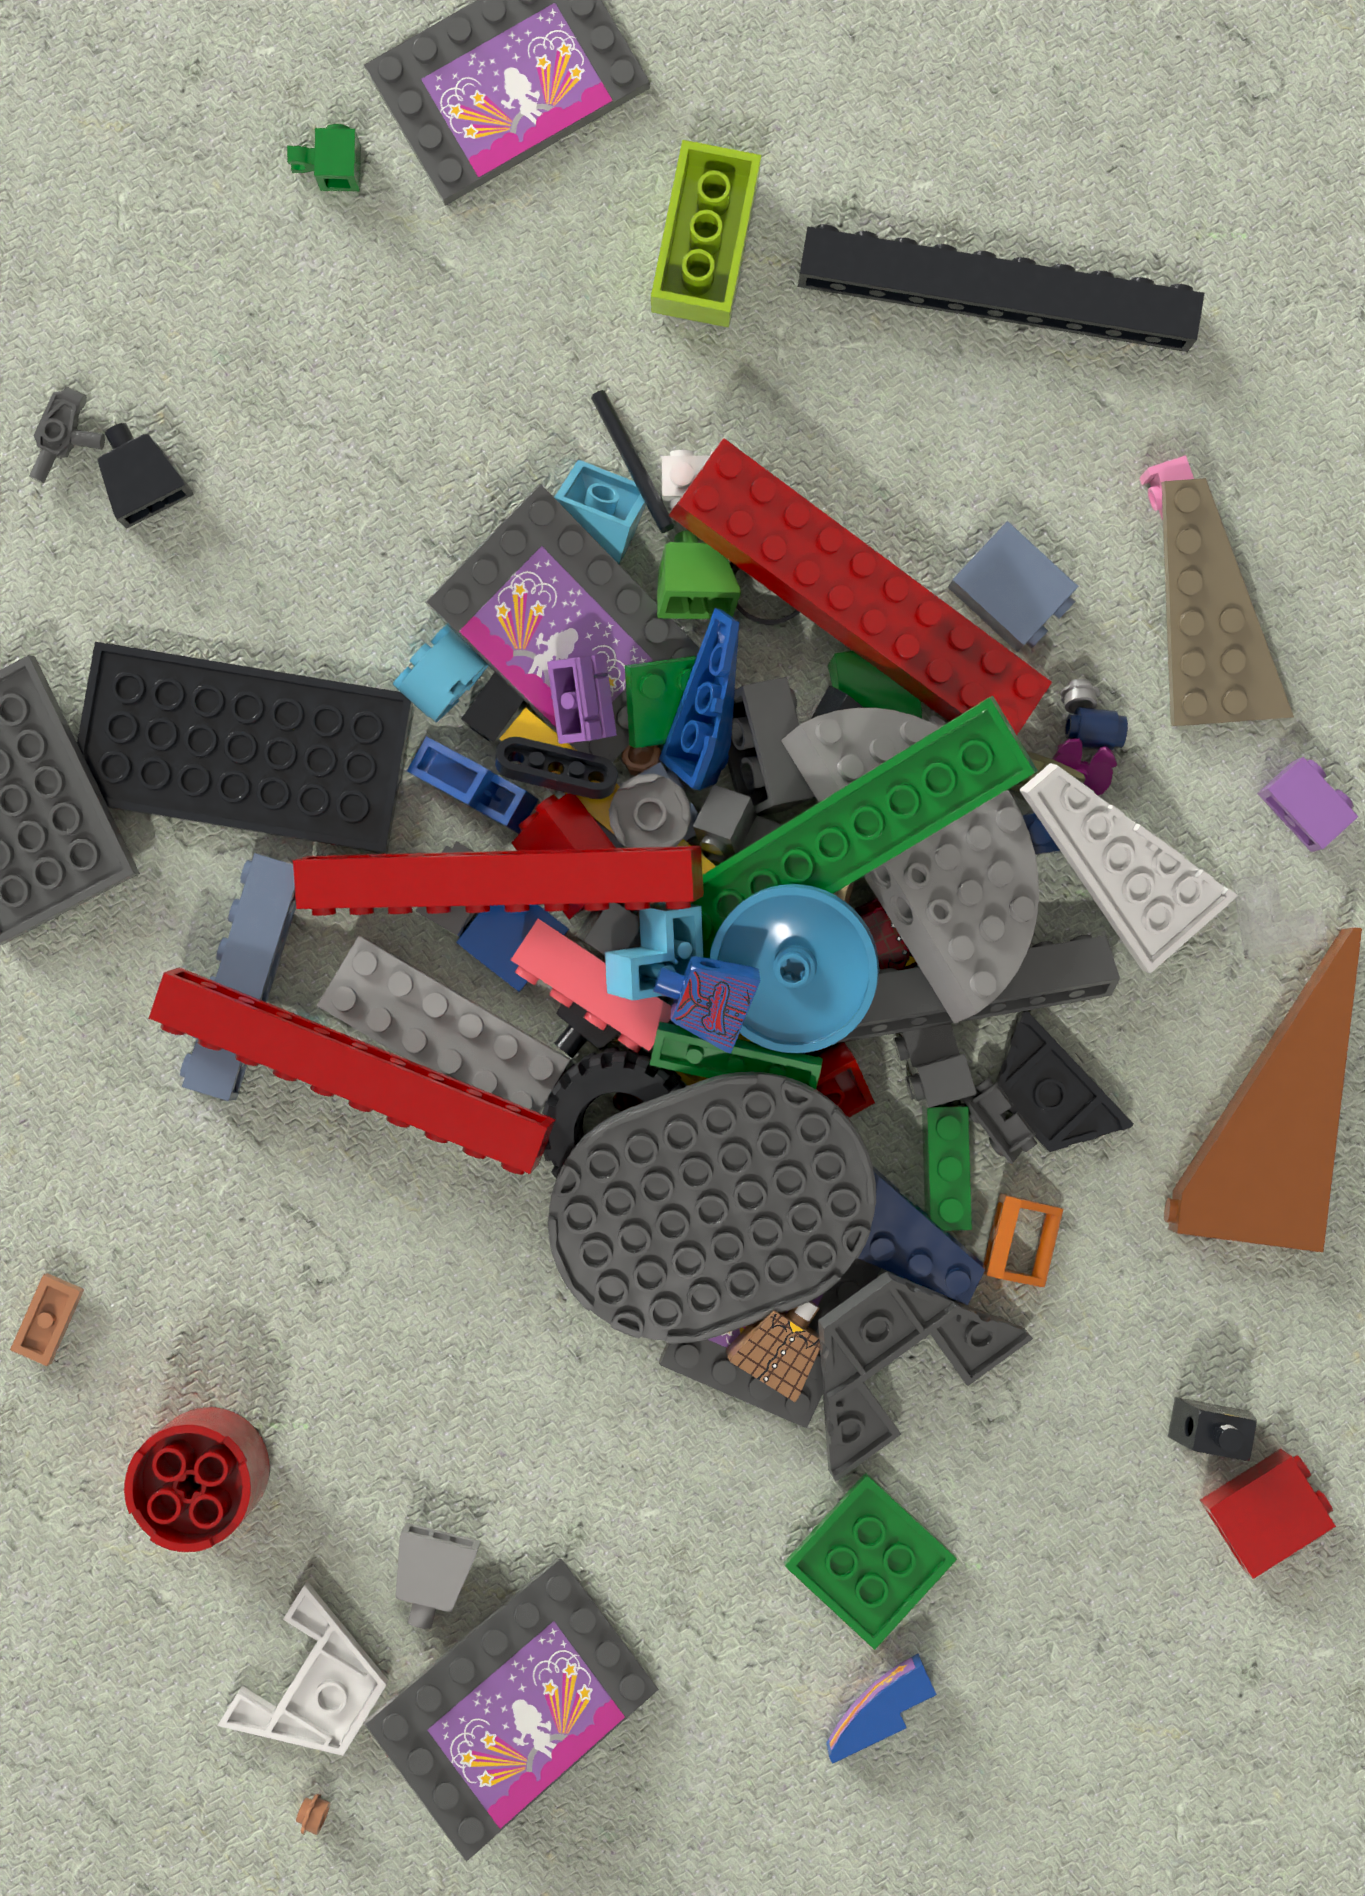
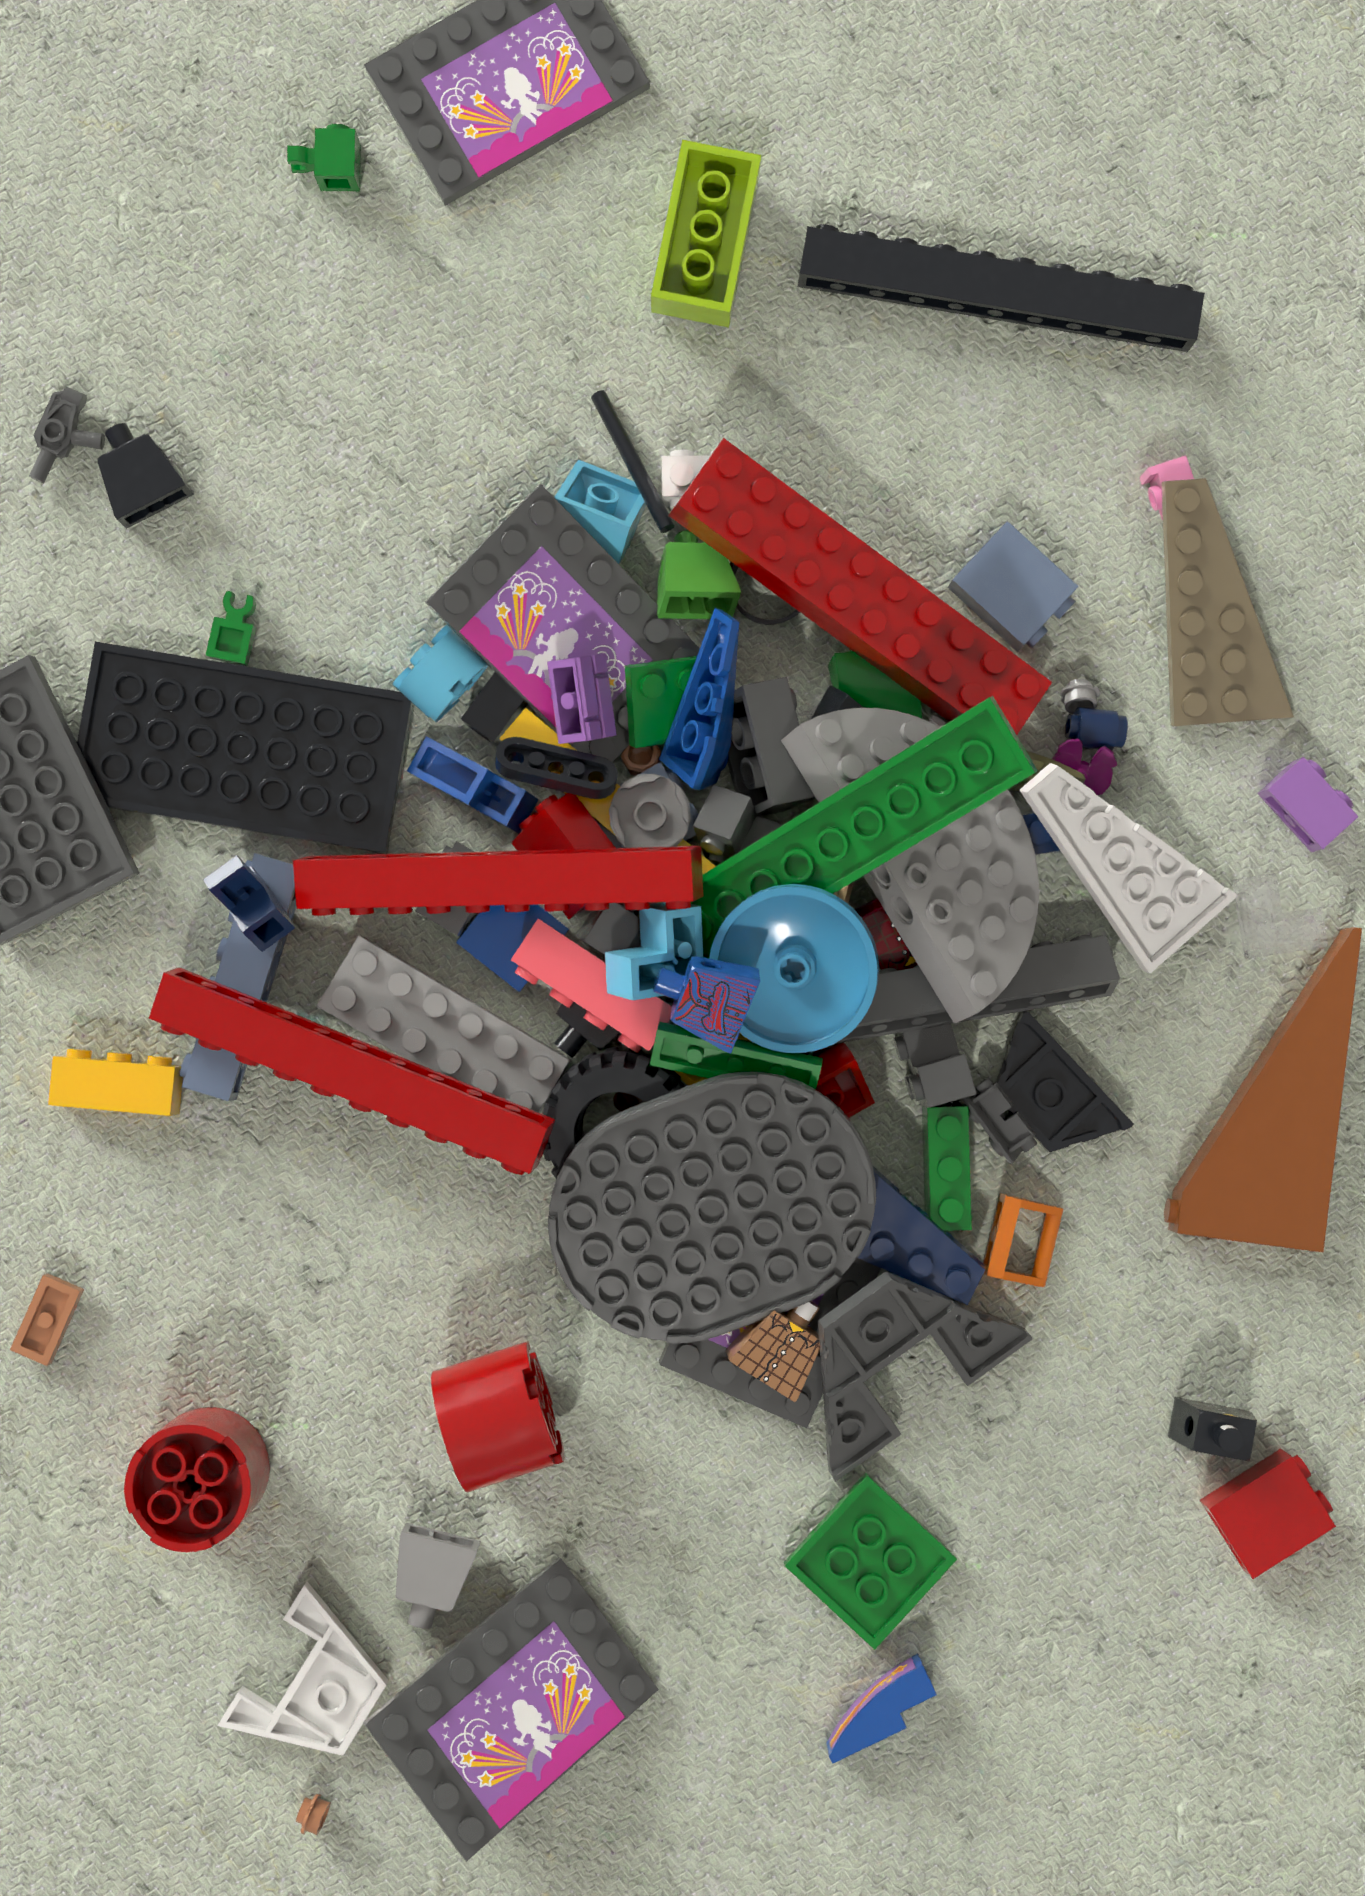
none -> yellow brick [48,1049,183,1116]
none -> dark blue brick [203,855,295,952]
none -> green plate [205,591,256,666]
none -> red brick [431,1341,565,1493]

